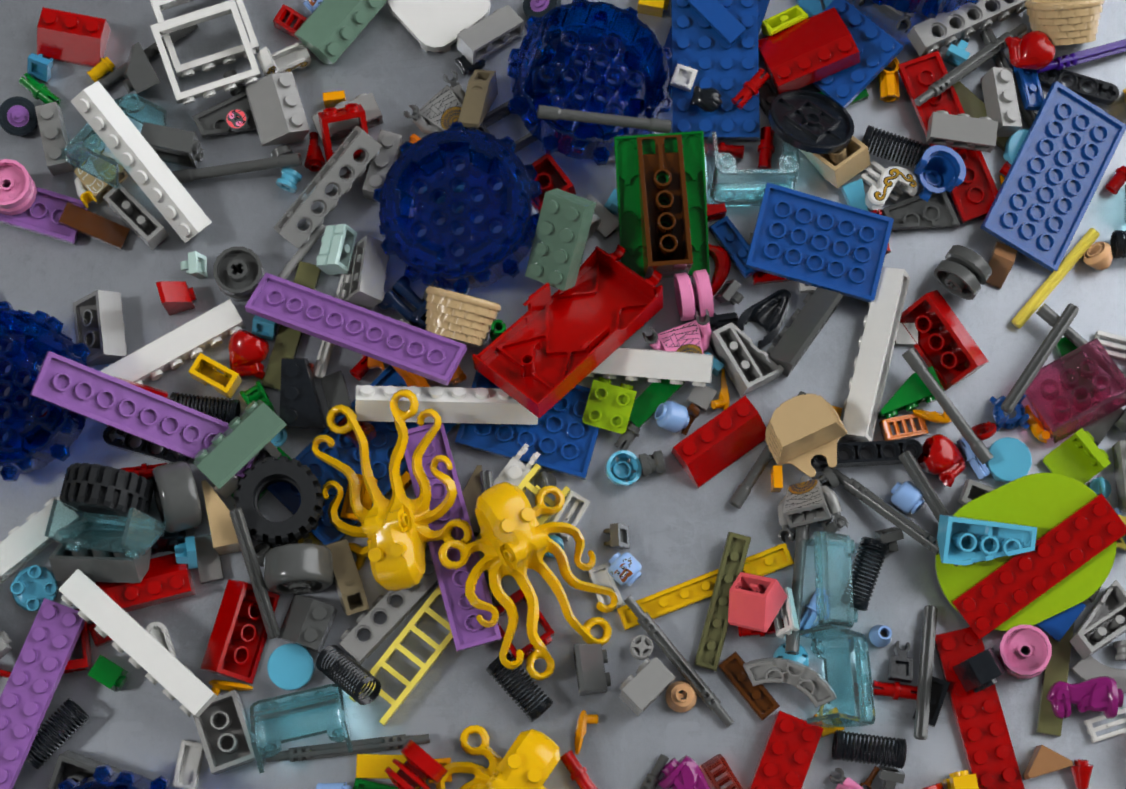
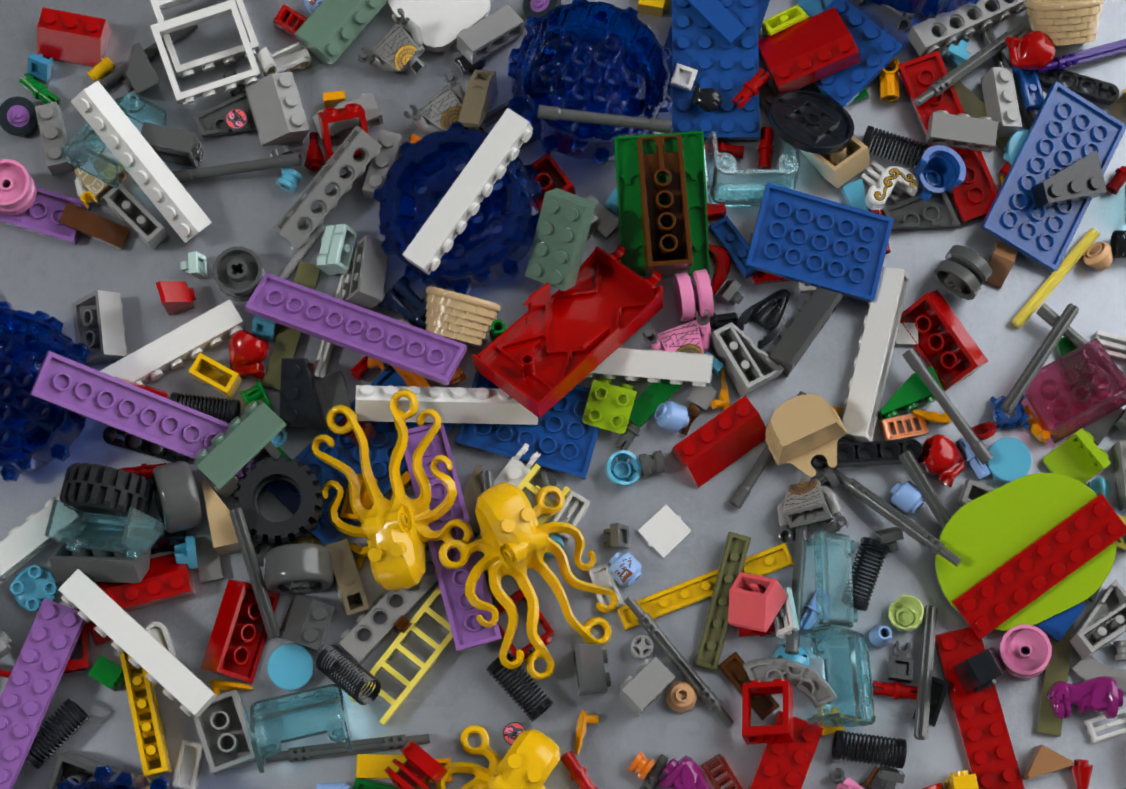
light orange tile [771,465,783,492] -> none
medium azure wedge [937,515,1038,566] -> none
none -> yellow brick [119,651,172,778]
none -> light grey torso [357,8,426,75]
none -> reddish brown hand [393,615,412,634]
none -> white brick [402,108,533,275]
none -> tile [503,722,526,746]
none -> orange wheel [627,751,655,781]
none -> white piece [637,505,692,558]
none -> red window [742,678,793,745]
none -> yellowish green hair [888,594,924,631]
none -> wedge [1031,150,1107,209]

